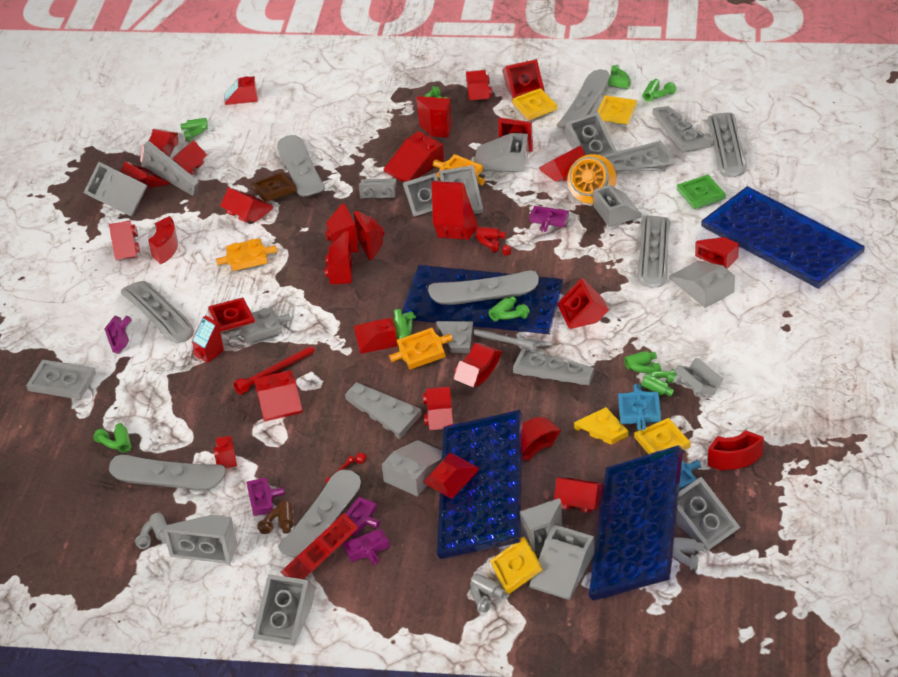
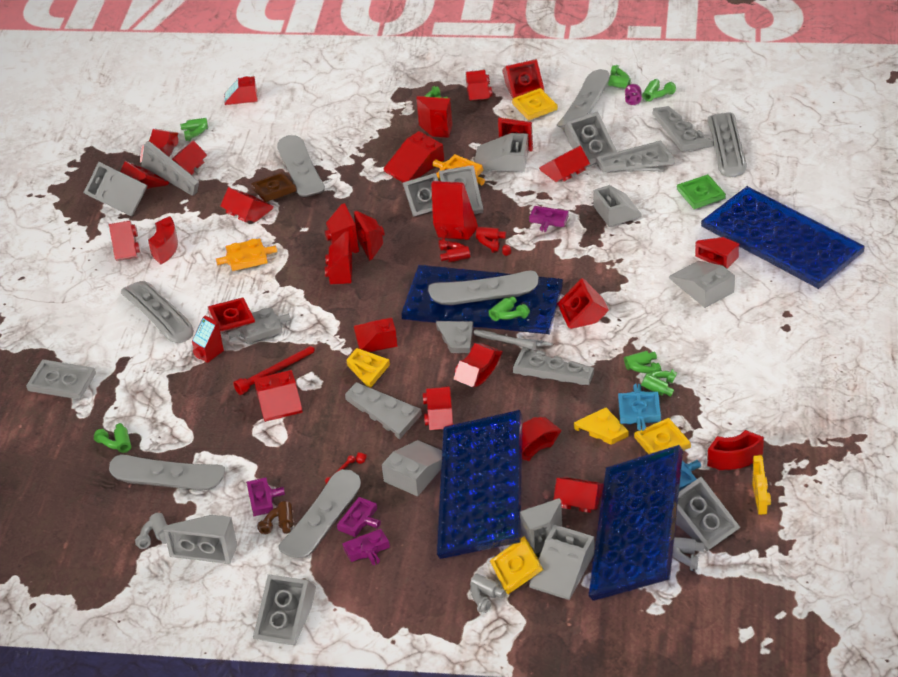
magenta plate [104,315,132,354] -> none
red brick [213,435,237,468] -> none
red slope [280,513,358,579] -> none
light grey bracket [359,178,397,198] -> none
light orange plate [389,328,453,370] -> none
bright green plant [392,309,416,340] -> none
red slope [423,453,479,499] -> none
light orange piece [567,154,617,204] -> none
yellow plate [597,95,637,125] -> none
light grey piece [637,215,670,288] -> none
light grey bracket [674,358,723,395] -> none
none -> yellow wing [346,348,390,388]
none -> red plant [438,238,470,263]
none -> magenta wheel [625,84,642,105]
none -> yellow wing [752,455,771,515]

